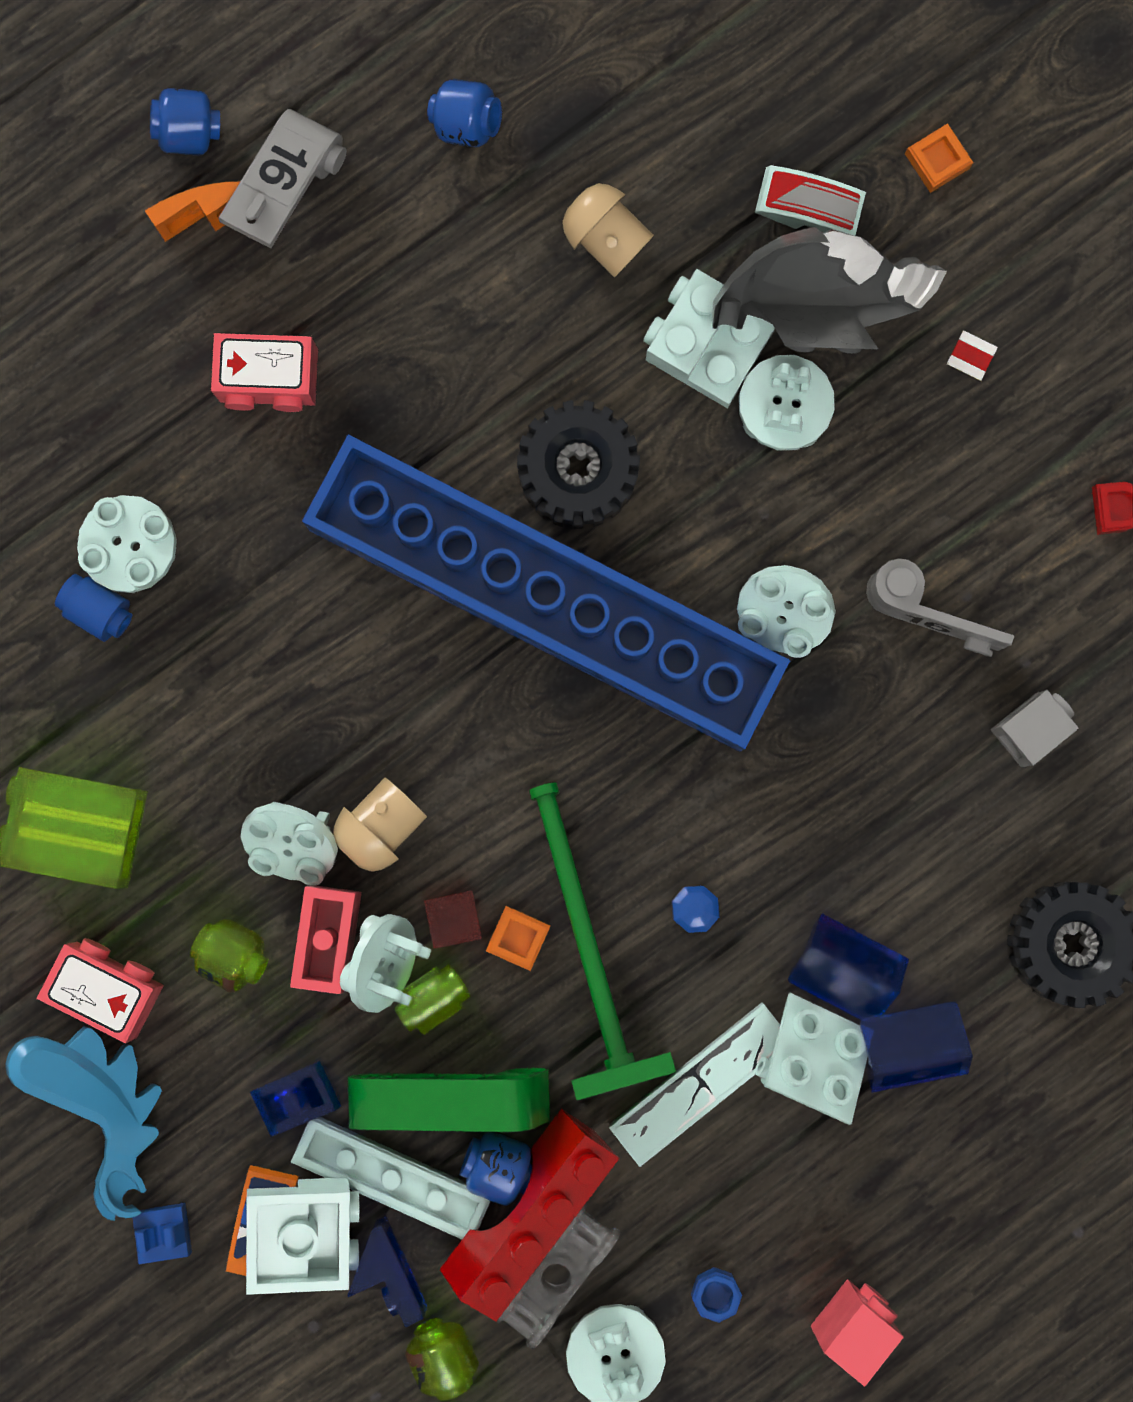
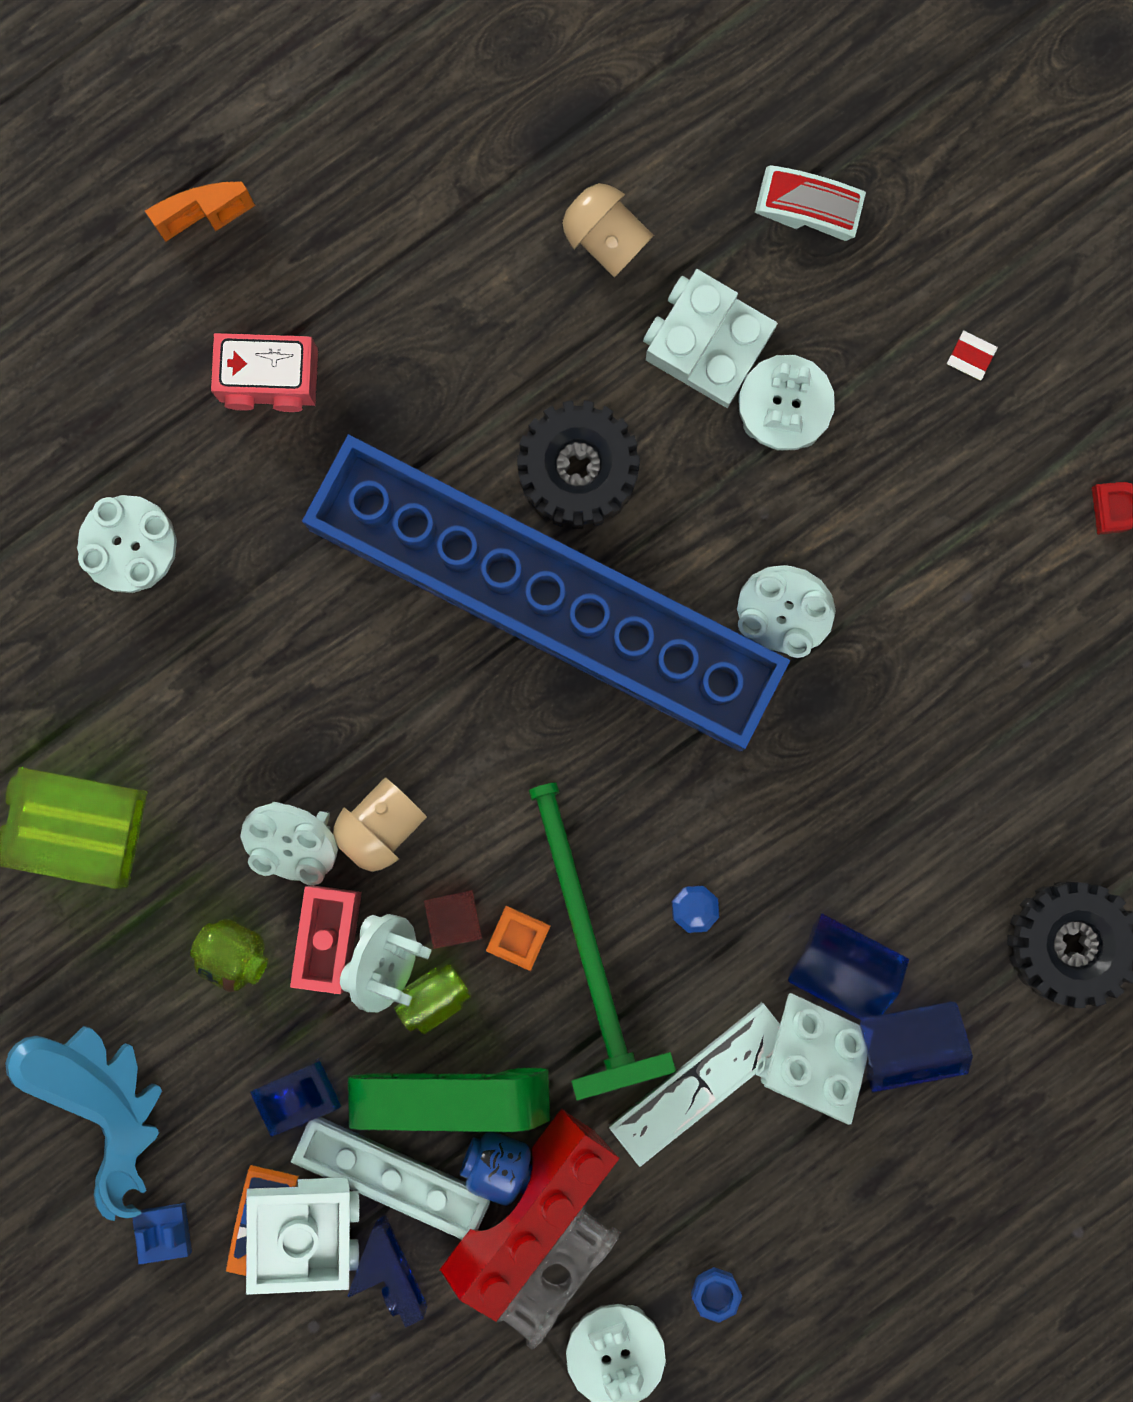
brick [36,938,164,1043] -> none
blue brick [55,574,133,642] -> none
blue head [150,88,220,156] -> none
light grey door [219,109,347,248] -> none
clear neon green head [405,1318,479,1401] -> none
blue head [427,79,502,148] -> none
dark grey animal [712,227,947,353] -> none
coral brick [811,1279,904,1387] -> none
light grey door [866,559,1014,657] -> none
orange tile [905,123,973,193] -> none
light grey brick [990,690,1079,767] -> none

